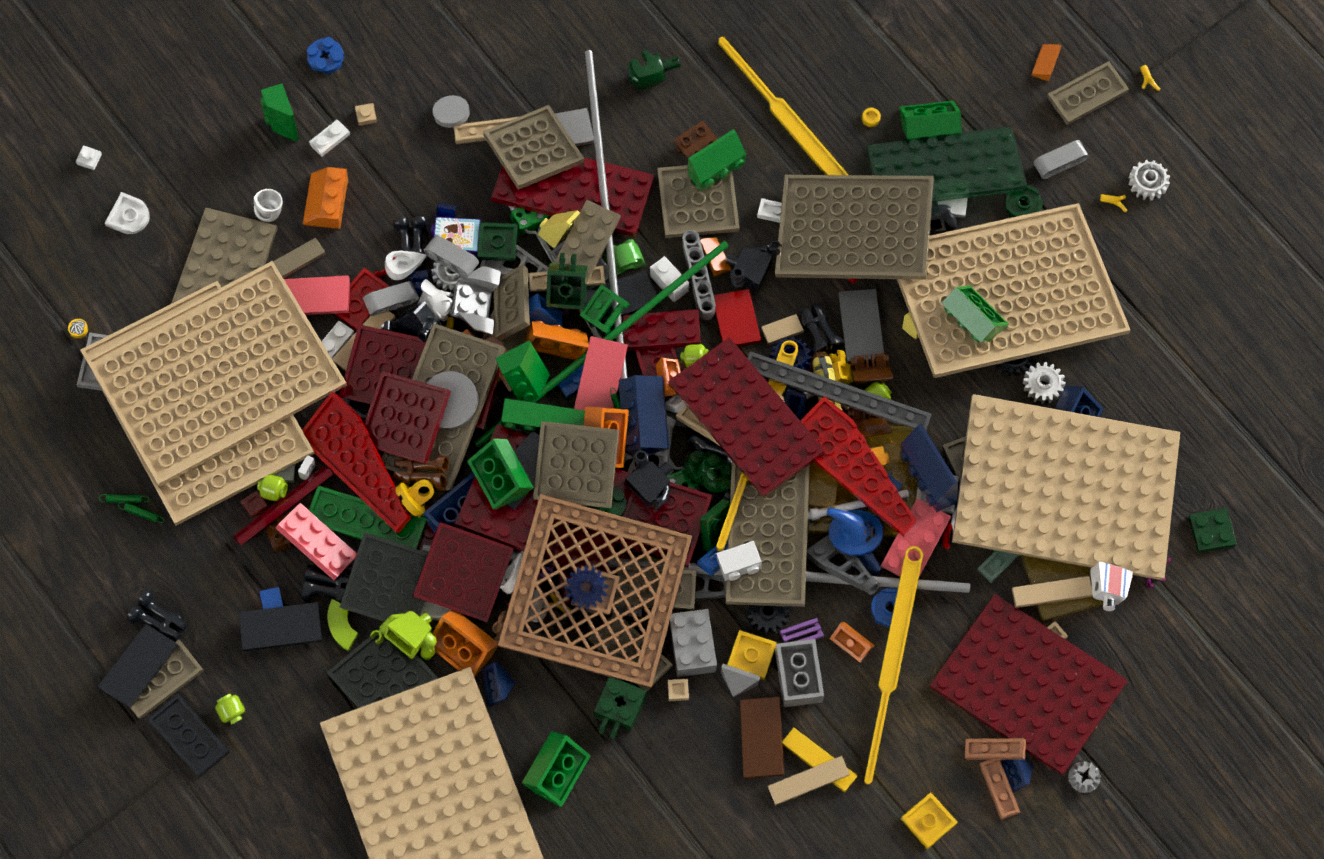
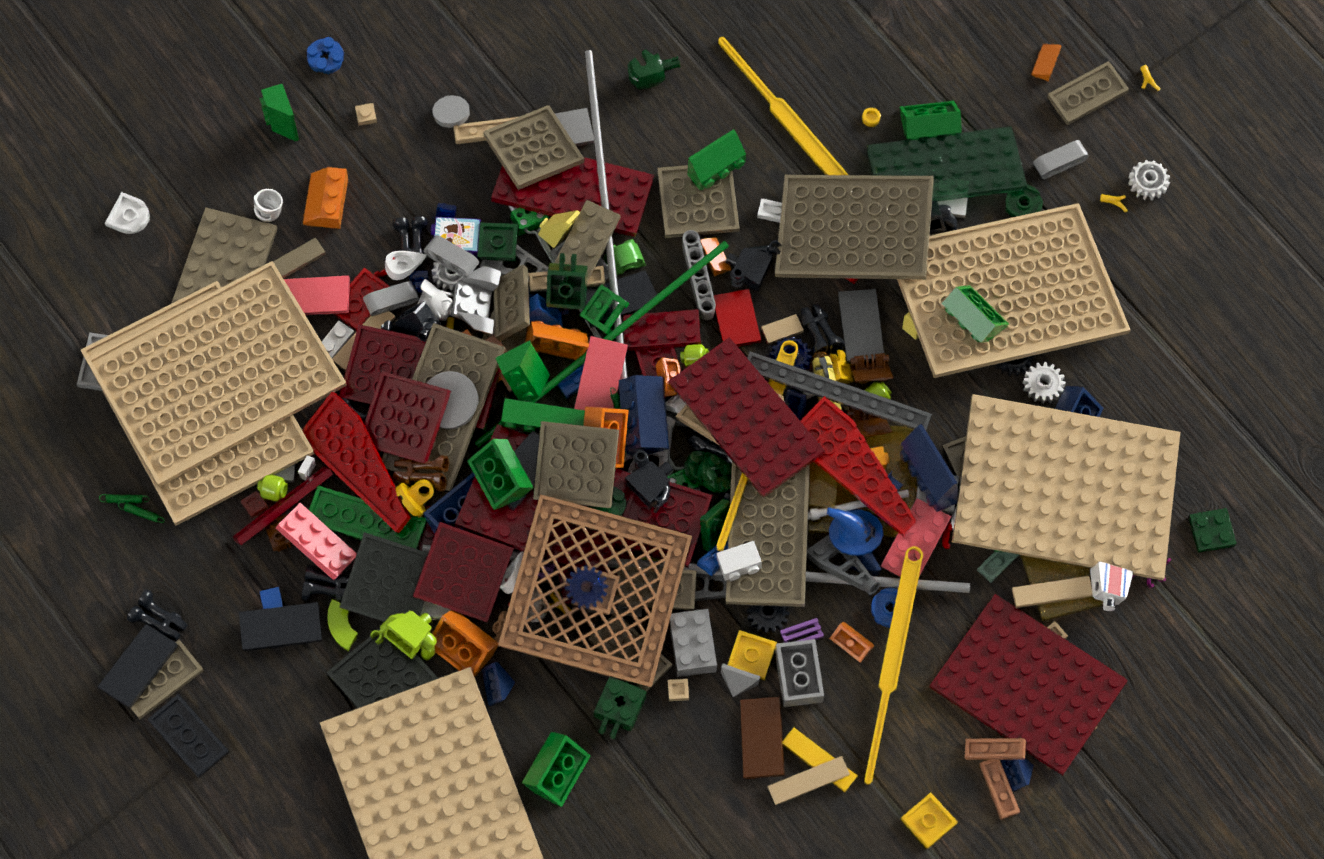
tile [68,319,88,339] -> none
white tile [76,146,102,170] -> none
lime head [215,693,245,724] -> none
white plate [309,119,350,157] -> none
white brick [650,256,689,302] -> none
reddish brown hinge [673,120,718,158] -> none
light grey gear [1068,761,1101,793] -> none

